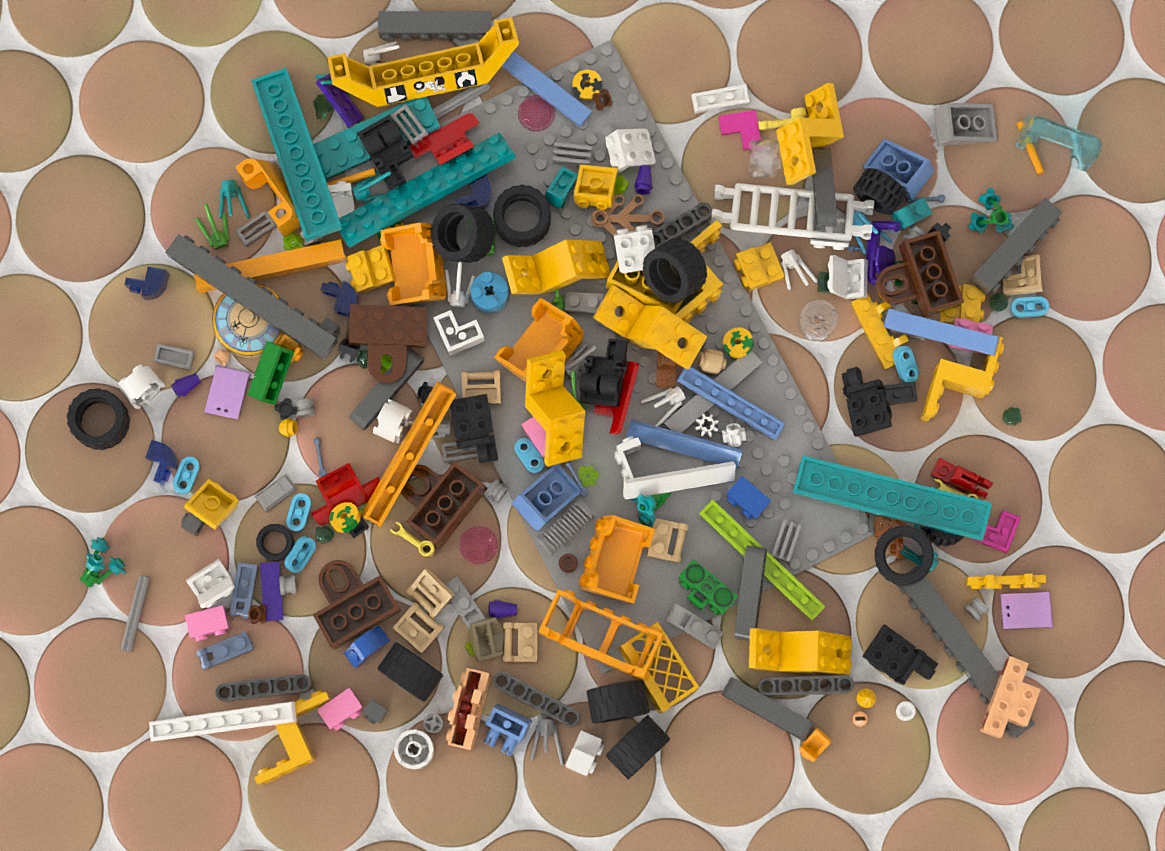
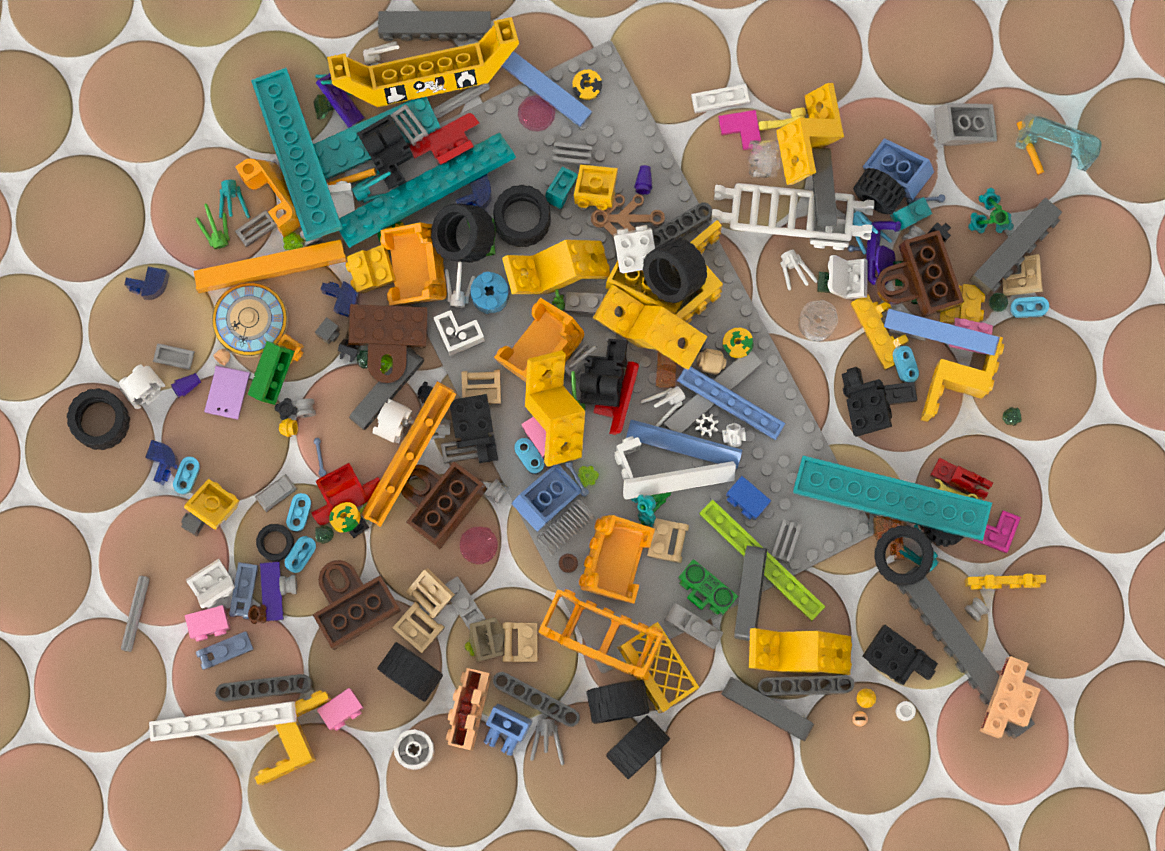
teal plant [80,537,126,587] -> none
dark grey brick [165,234,338,360] -> none
blue brick [344,625,390,668] -> none
dark grey plate [363,699,388,724] -> none
light yellow brick [390,522,435,557] -> none
light grey wheel [424,714,444,734] -> none
dark purple cone [488,599,517,618] -> none
white brick [565,731,604,777] -> none
reddish brown plate [592,89,613,111] -> none
white bracket [605,129,656,173] -> none
clear neon green plant [615,175,629,196] -> none
yellow plate [734,242,785,292] -> none
light orange bracket [799,727,832,762] -> none
lavender container [1000,591,1053,629] -> none

